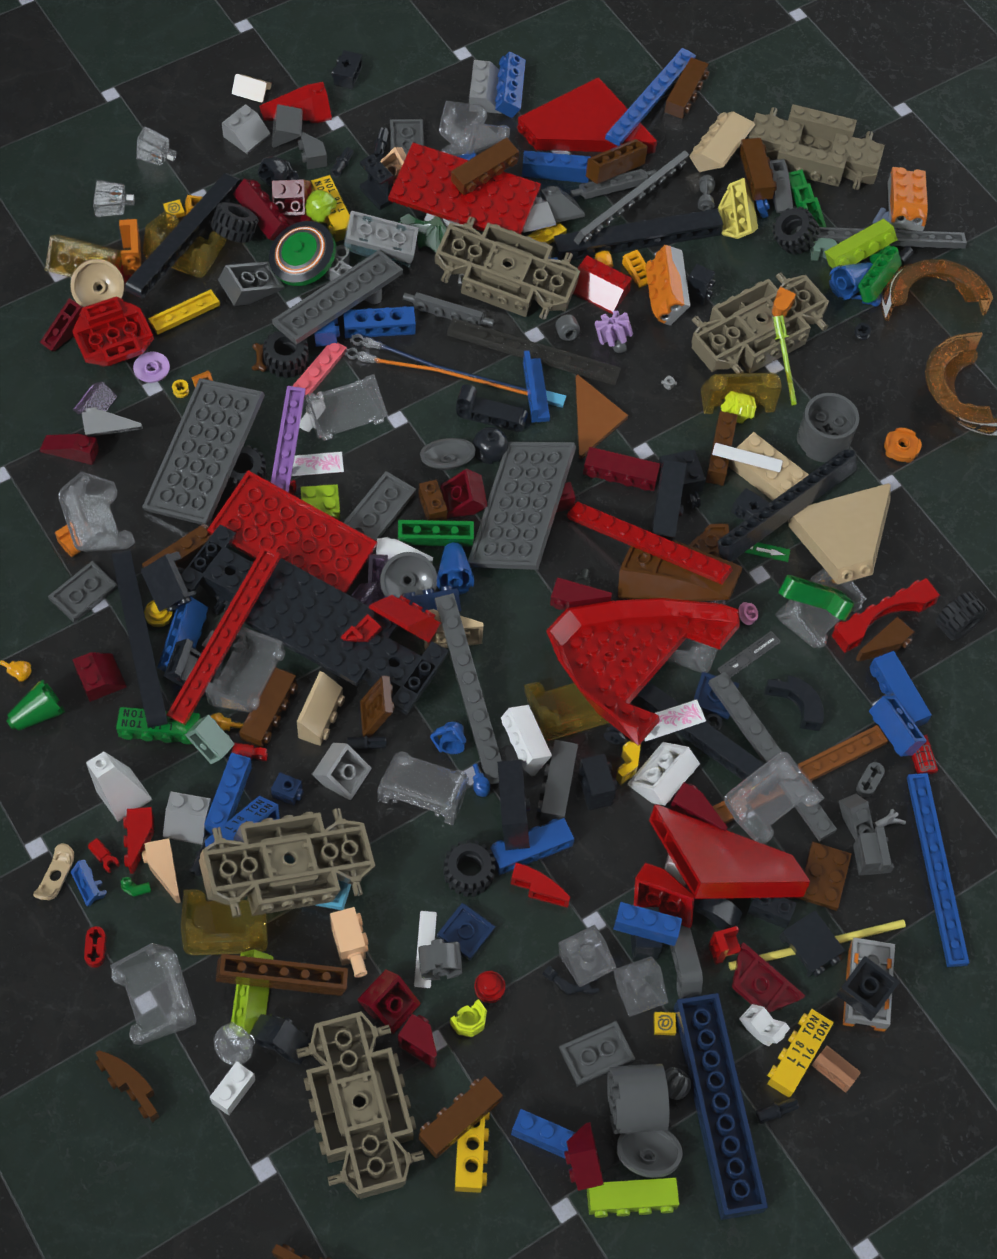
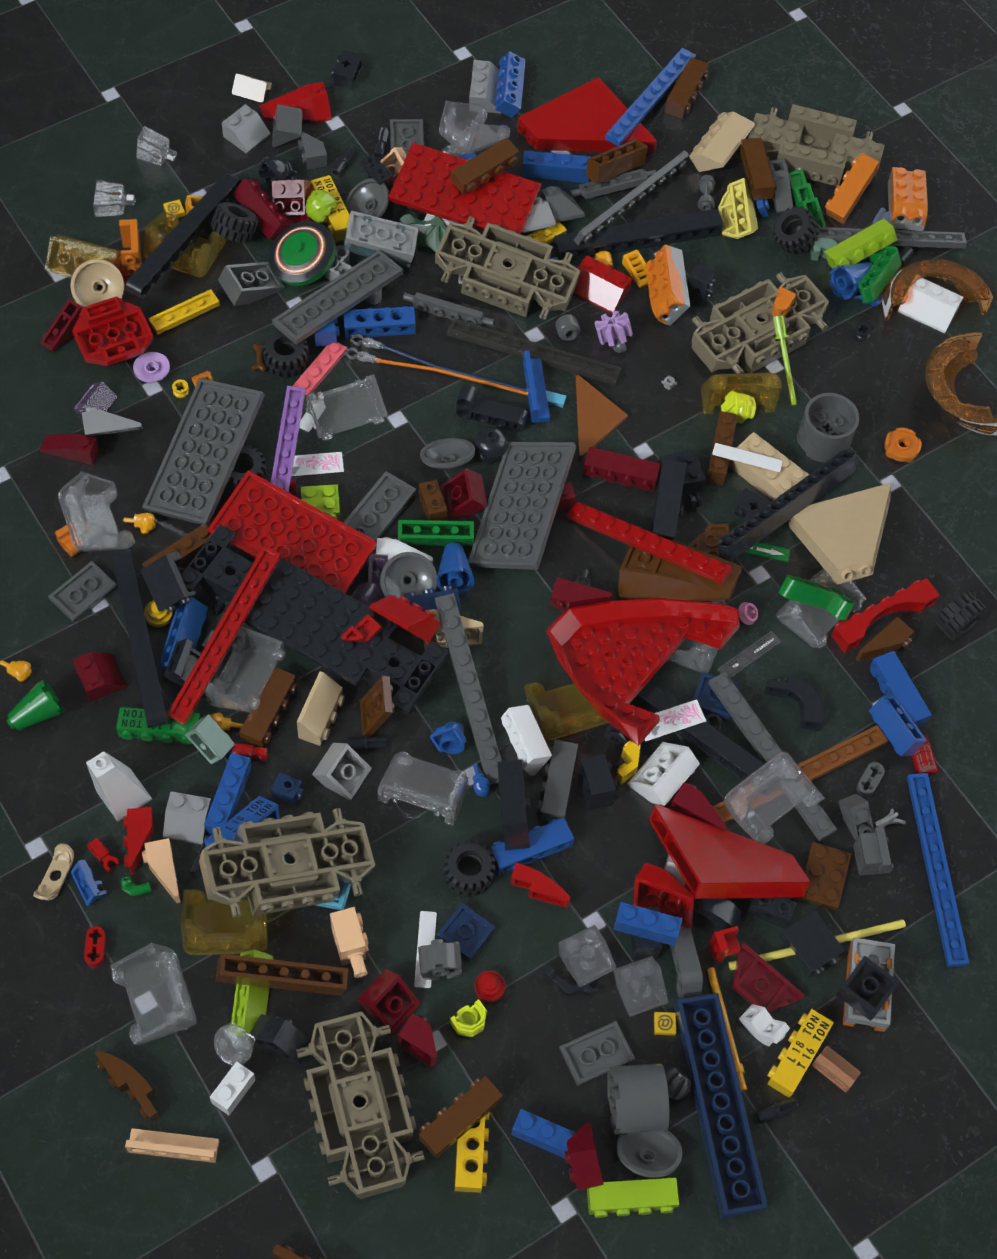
none -> light orange piece [123,513,155,534]
none -> light nougat fence [125,1129,219,1163]
none -> dark grey dish [345,178,389,222]
none -> light orange bar [707,967,747,1092]
none -> orange brick [825,153,879,224]
none -> white slope [897,275,963,333]

